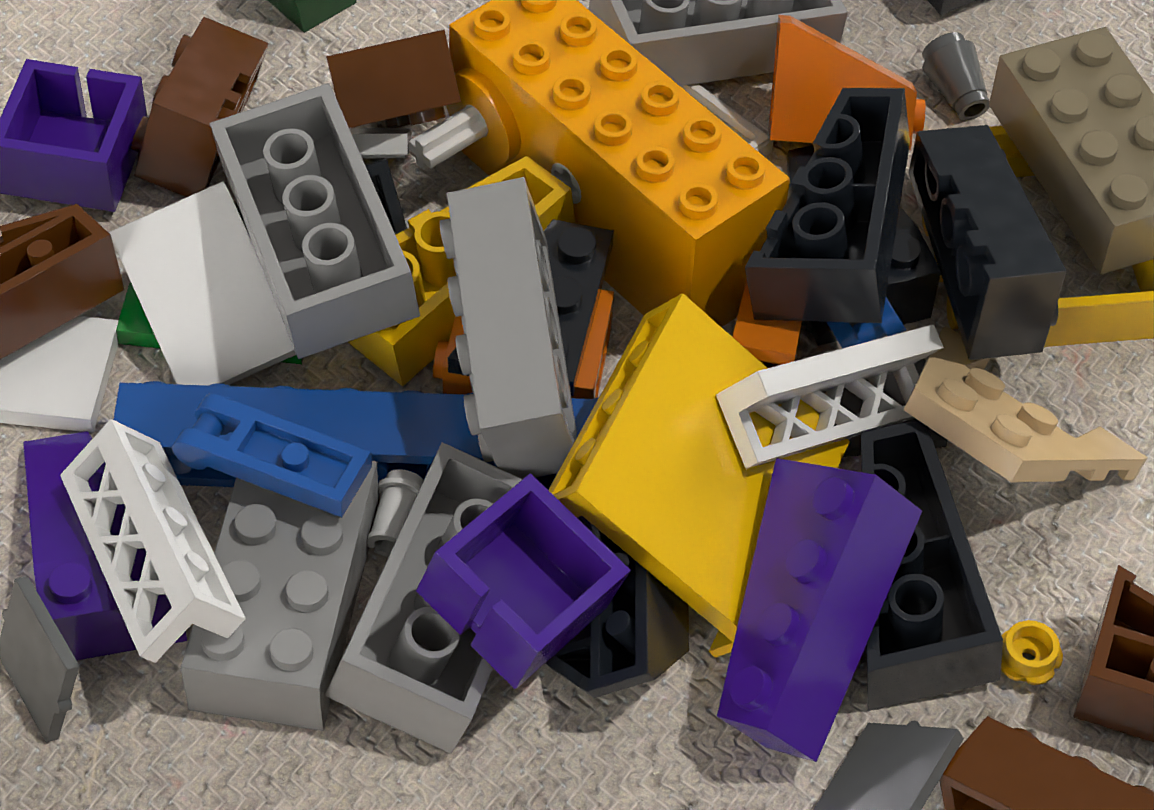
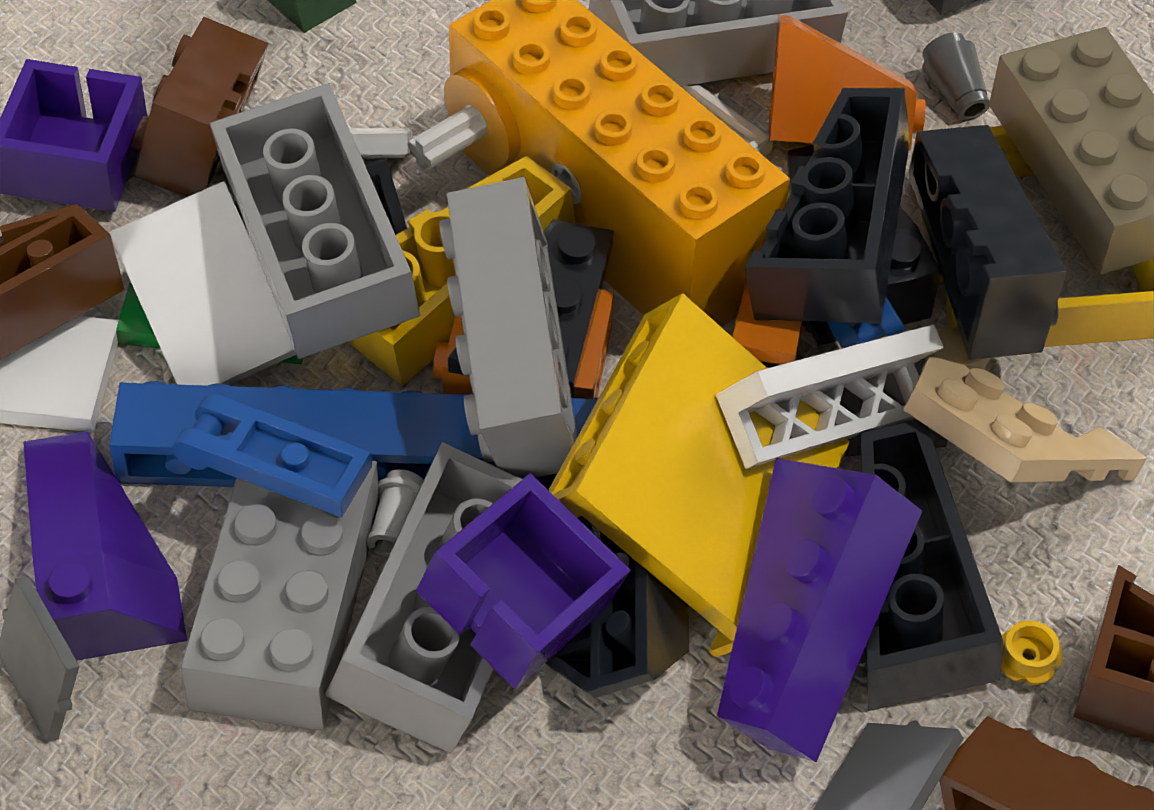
white fence [60,419,246,663] -> none
reddish brown wedge [326,29,461,128] -> none

